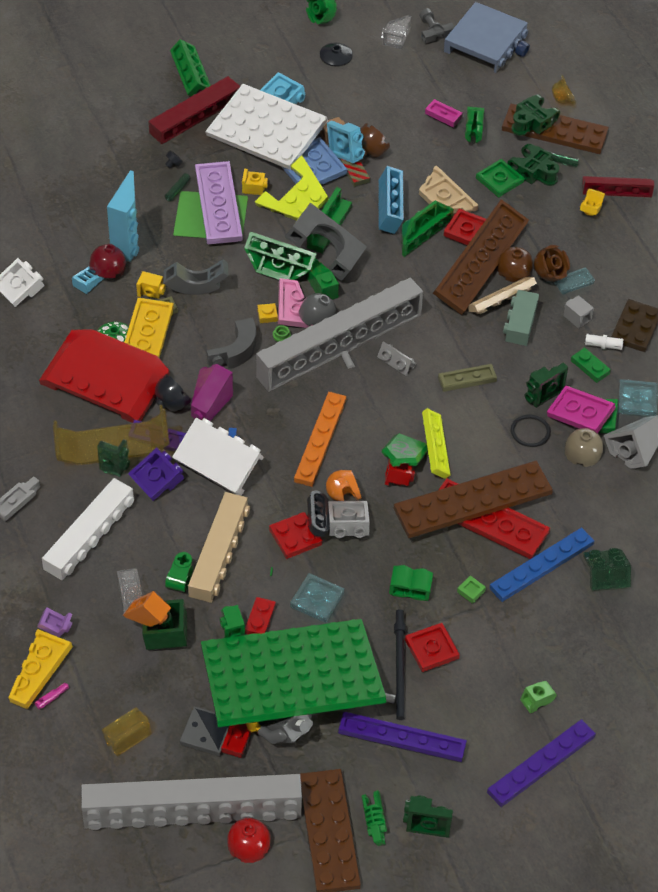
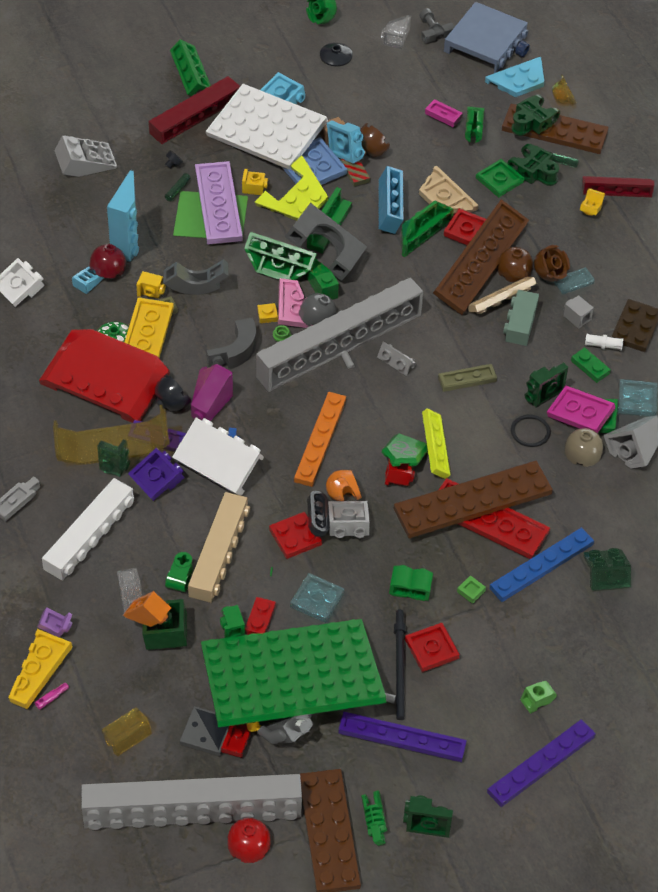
none -> light grey slope [54,135,117,177]
none -> medium azure wing [485,57,544,97]

